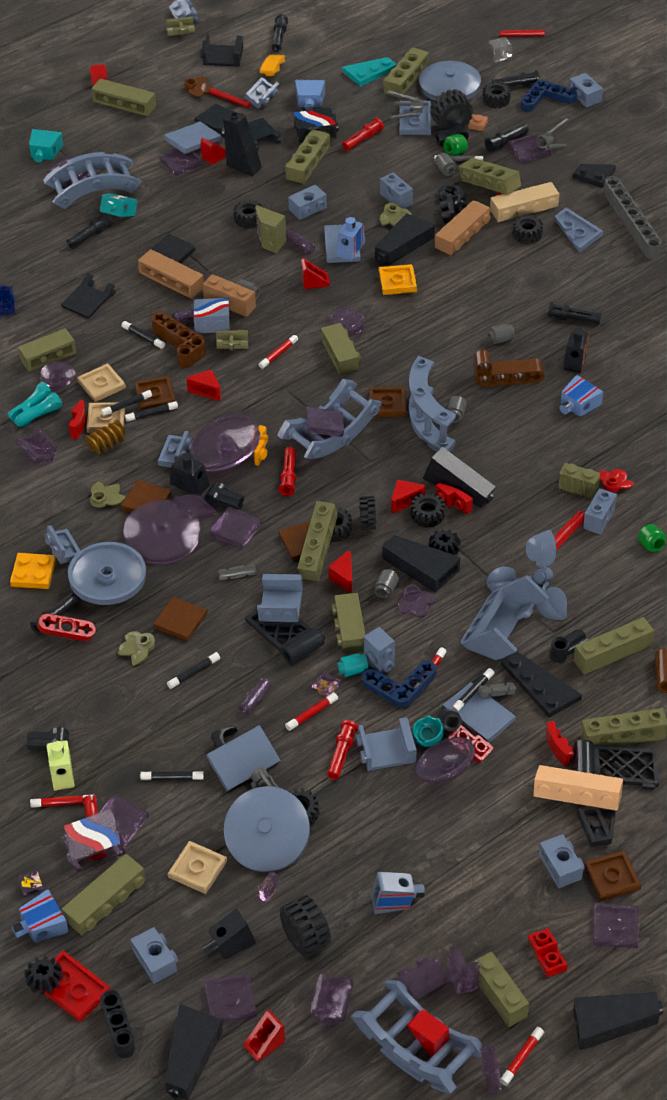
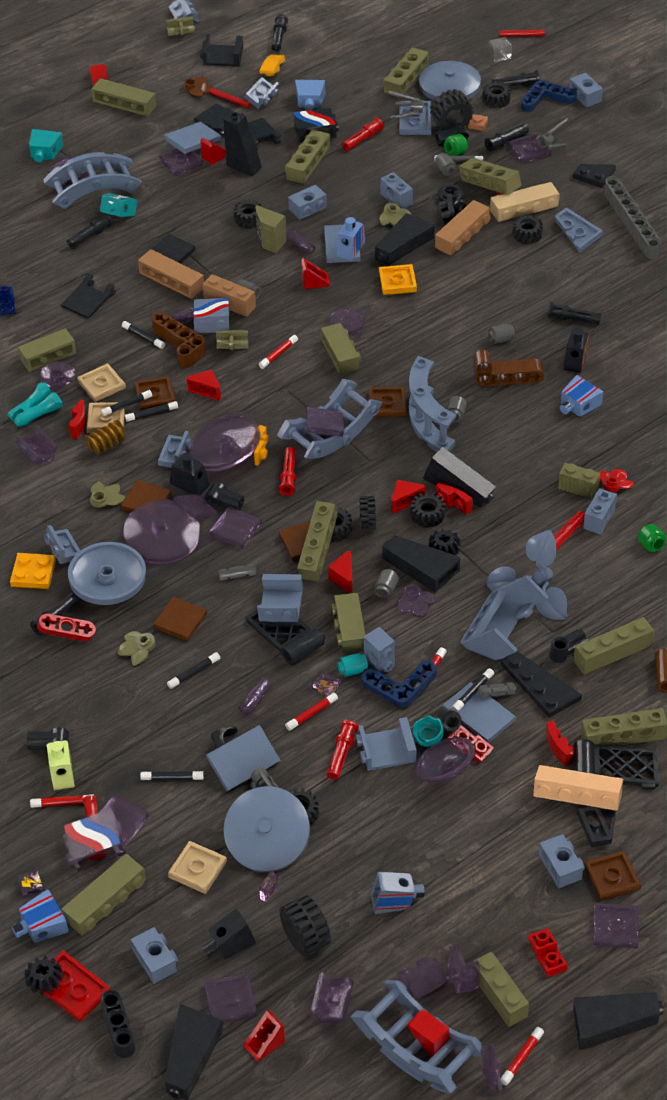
teal wing [342,57,397,87] -> none

